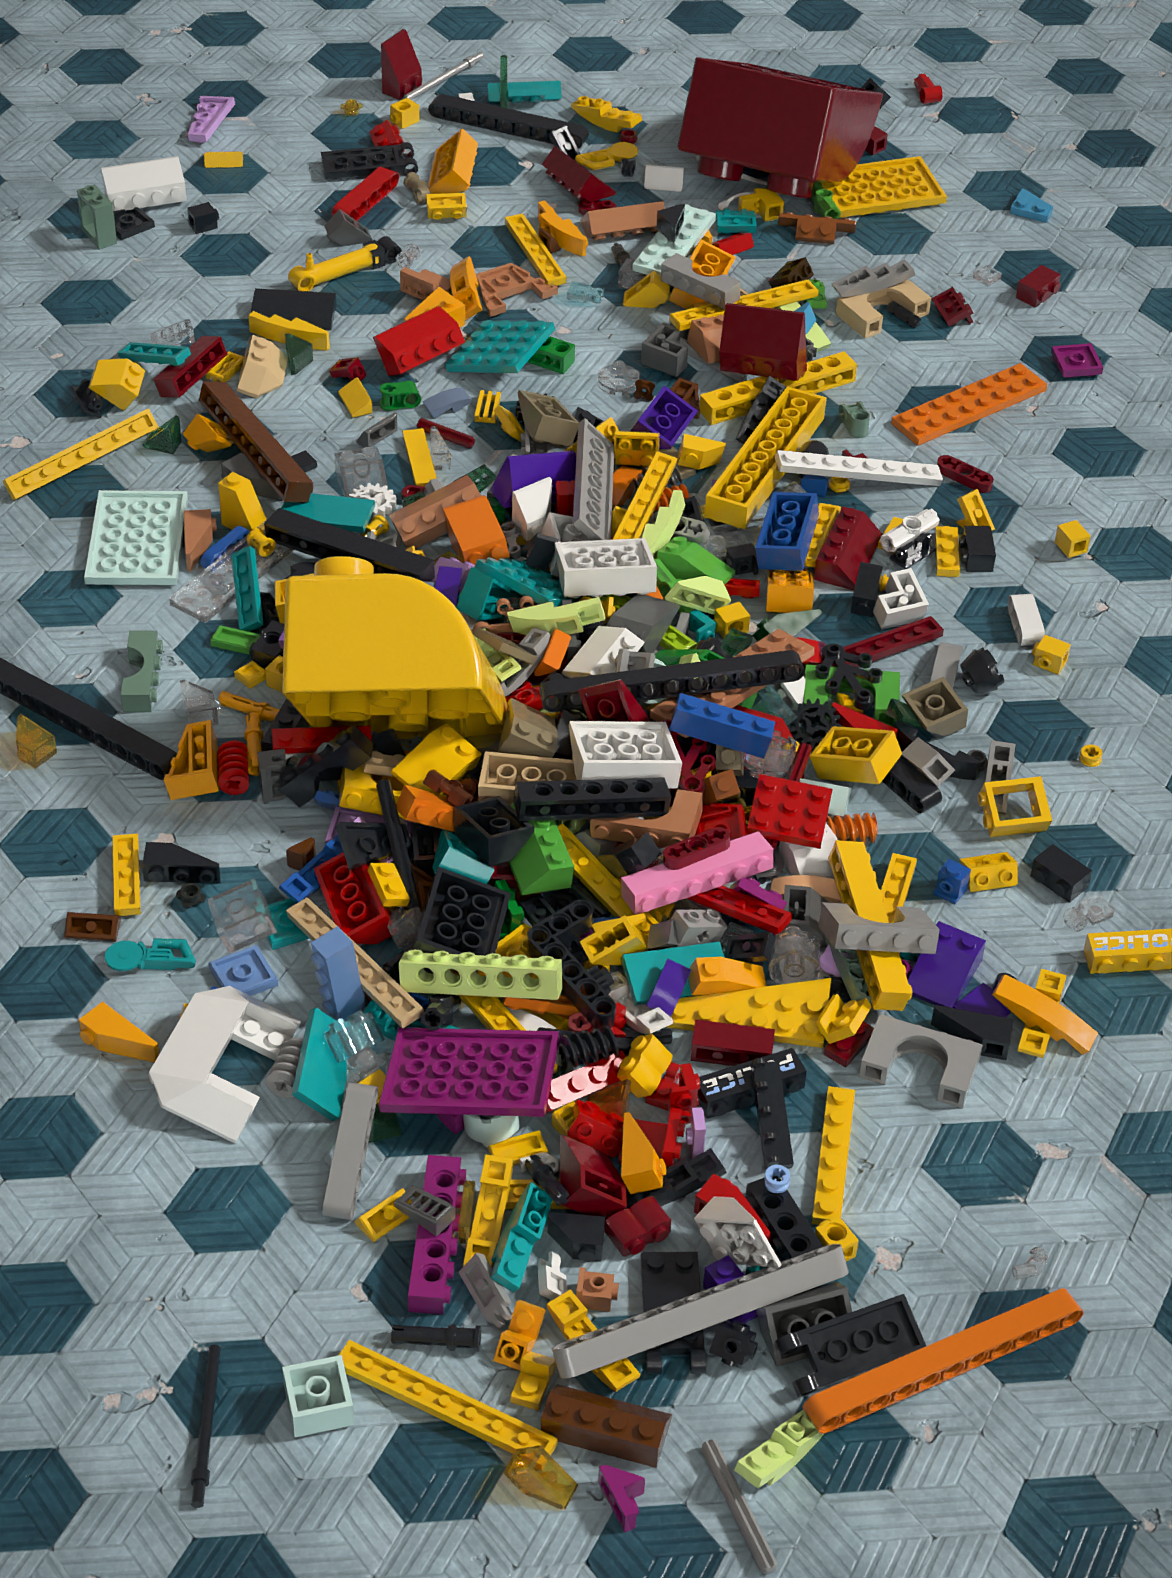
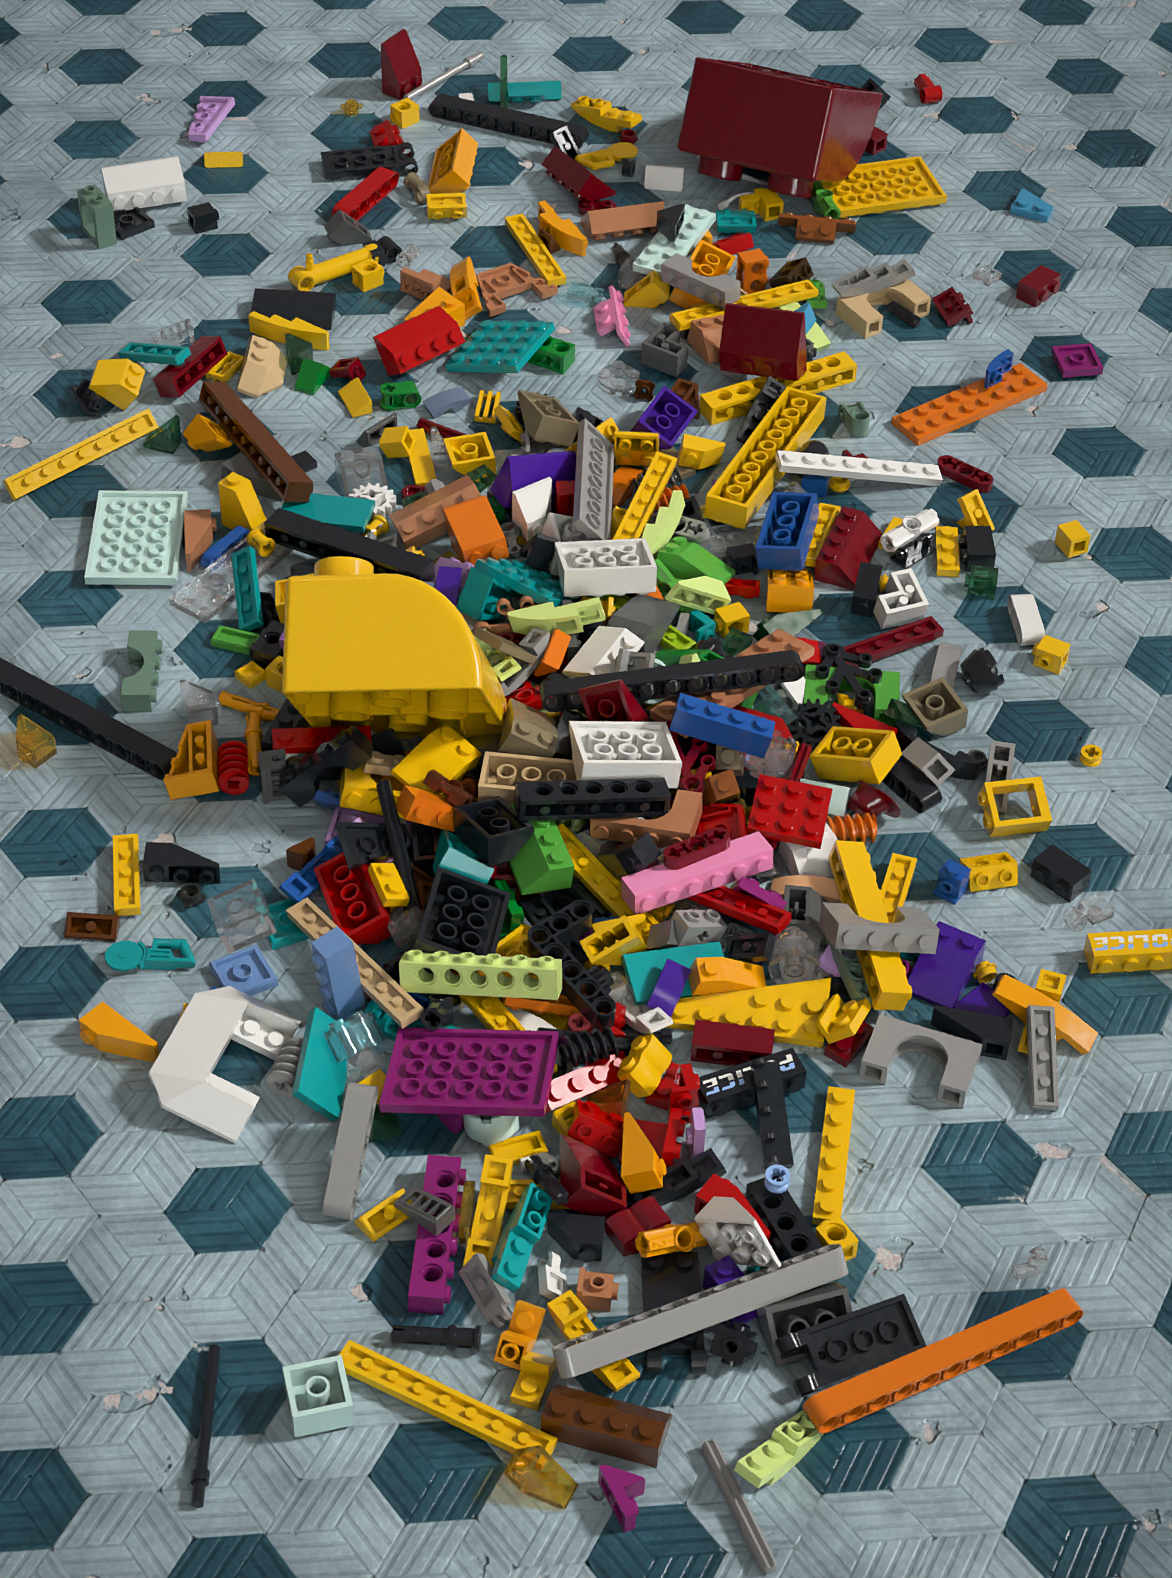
none -> green slope [295,358,331,395]
none -> yellow brick [352,258,384,292]
none -> yellow brick [379,426,416,459]
none -> yellow slope [443,432,496,482]
none -> bright pink bracket [593,285,631,347]
none -> light orange piece [635,1221,709,1258]
none -> orange brick [736,248,769,294]
none -> dark red piece [847,780,901,818]
none -> clear green brick [964,565,999,600]
none -> yellow plate [973,961,998,984]
none -> blue slope [984,349,1014,389]
none -> light grey tile [1026,1005,1059,1111]

